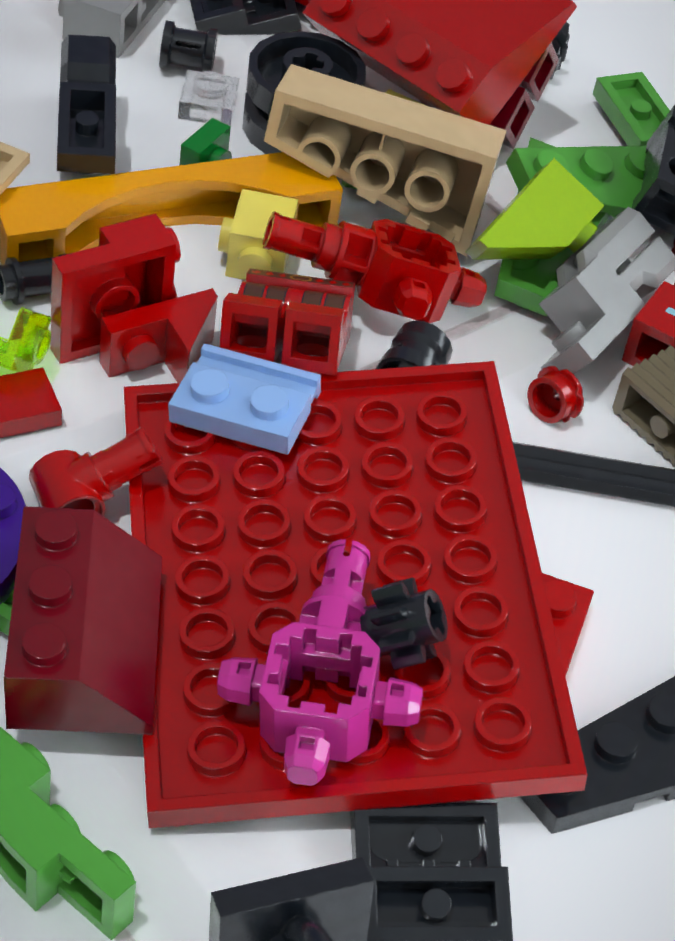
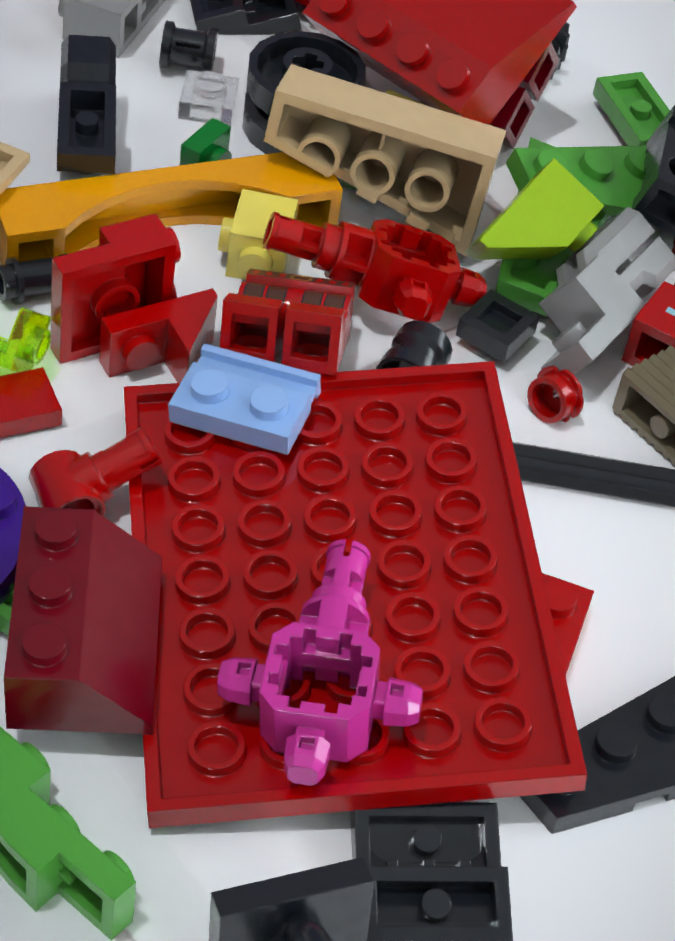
black gear [360,577,448,670] -> none
none -> black plate [456,289,539,363]

